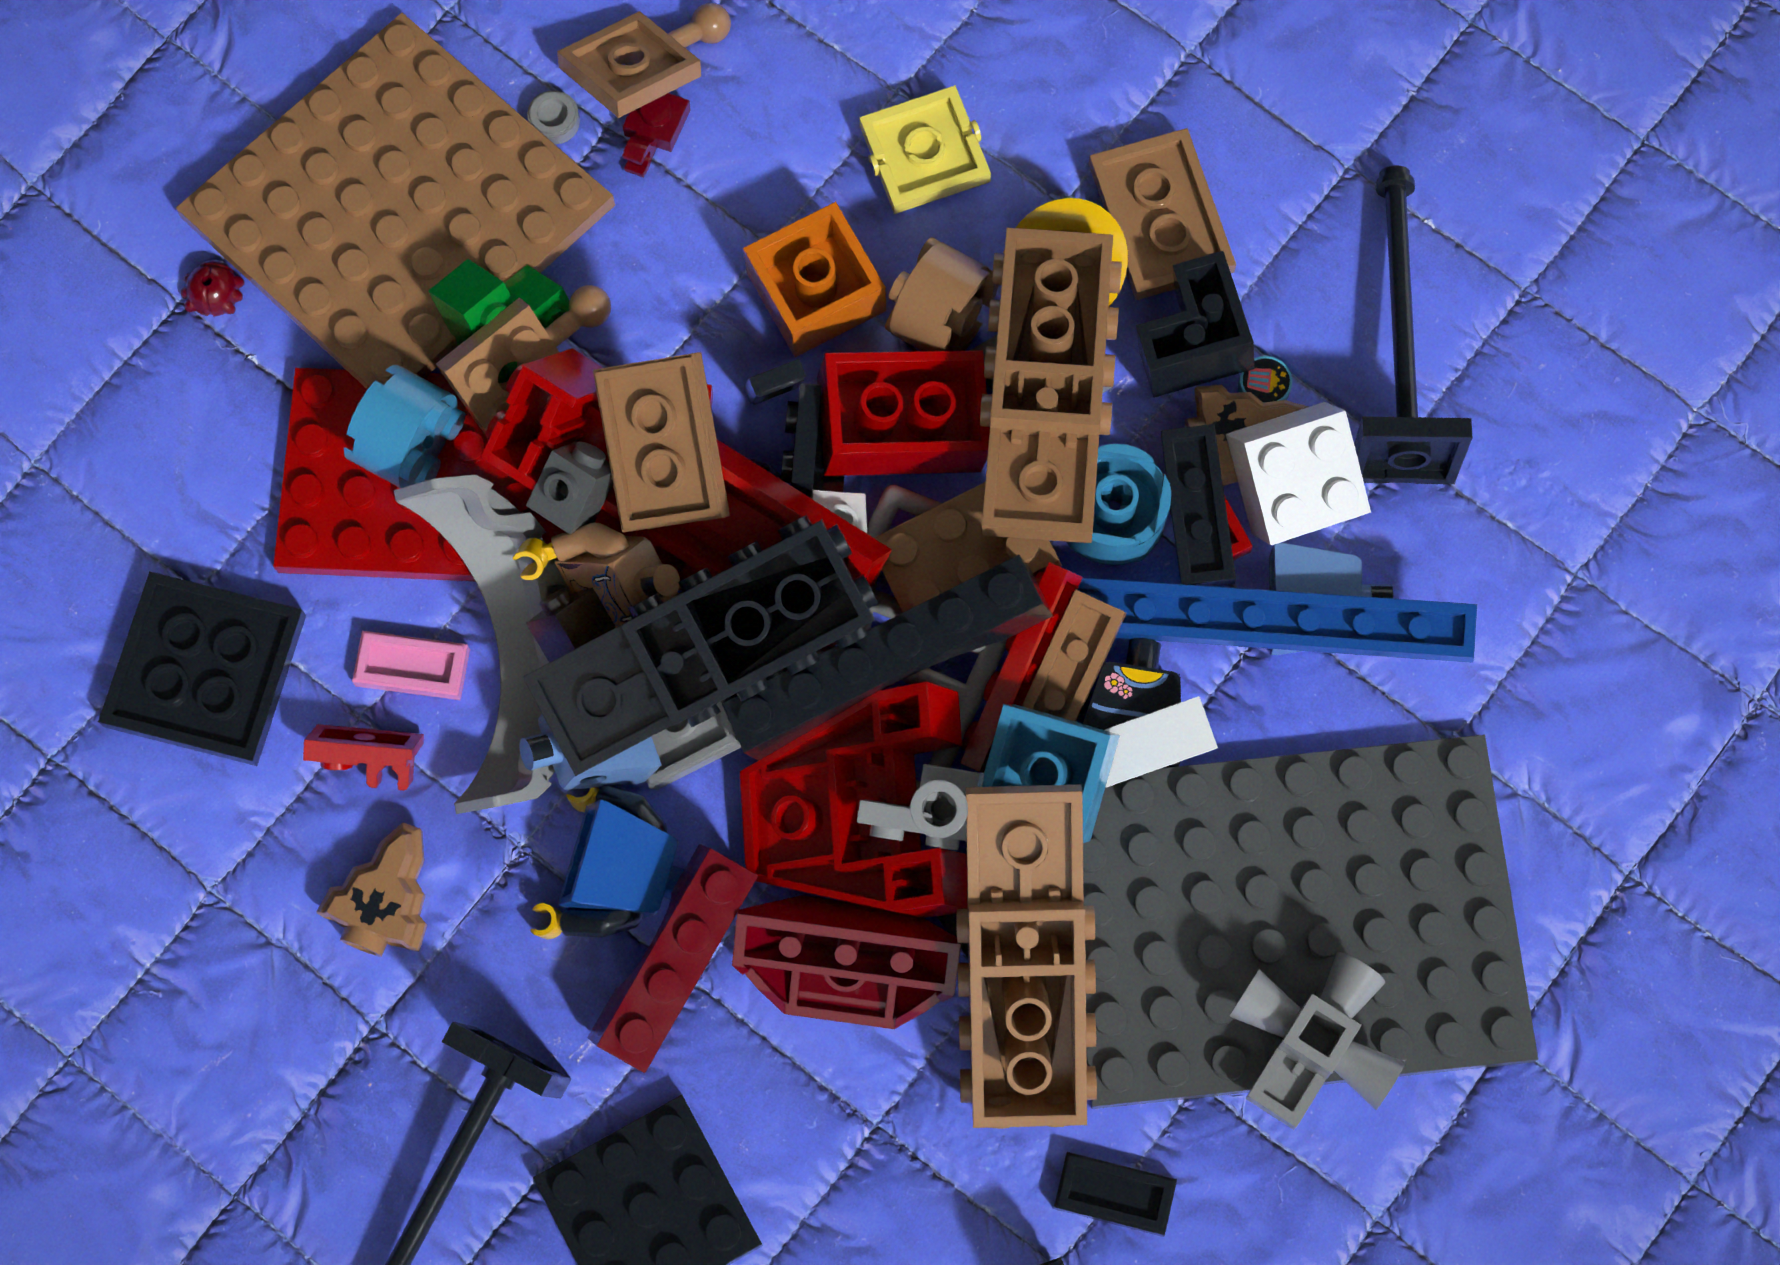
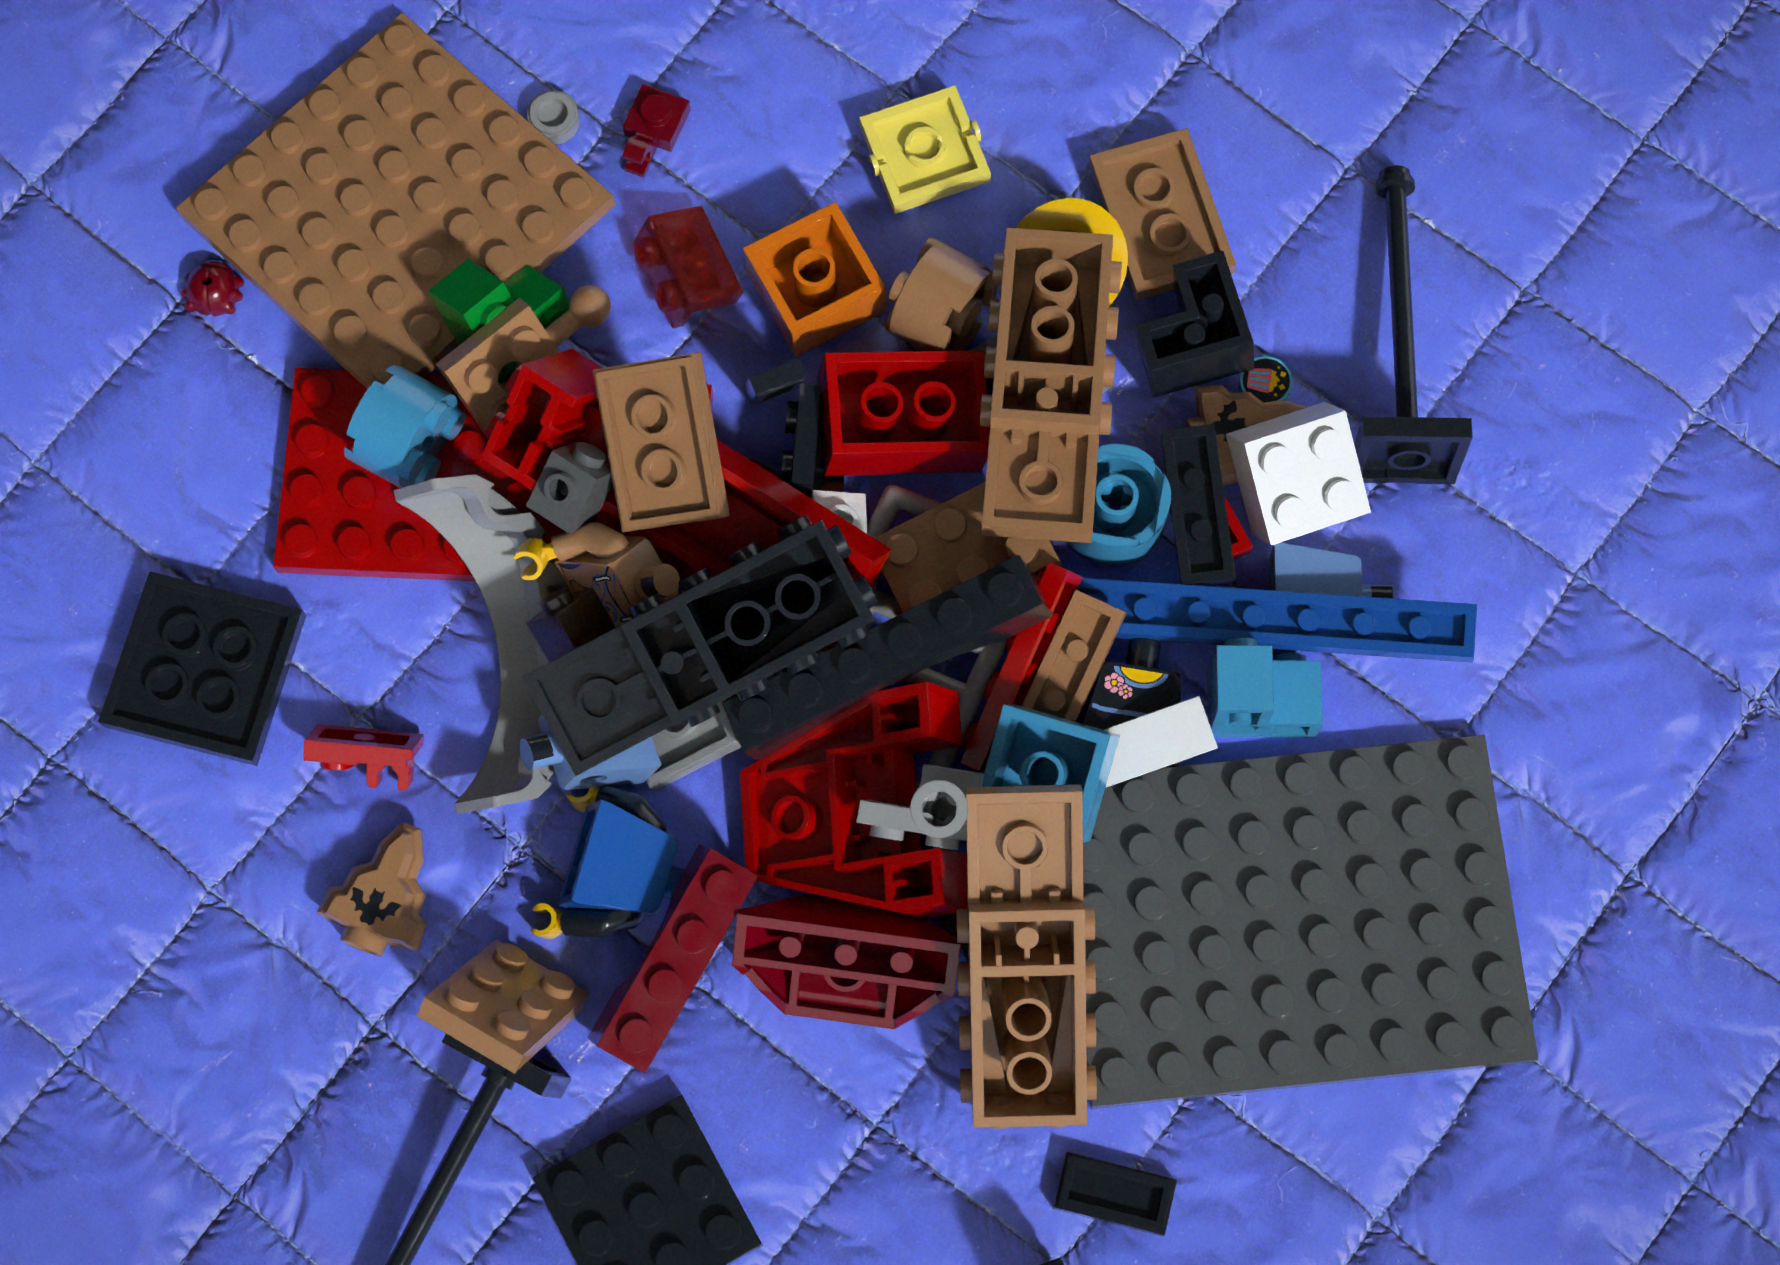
bright pink tile [352,630,470,700] -> none
medium nougat plate [557,3,731,118] -> none
light grey brick [1229,952,1406,1130] -> none
none -> medium nougat plate [416,939,590,1074]
none -> clear red bracket [633,206,744,329]
none -> dark azure brick [1207,638,1323,737]

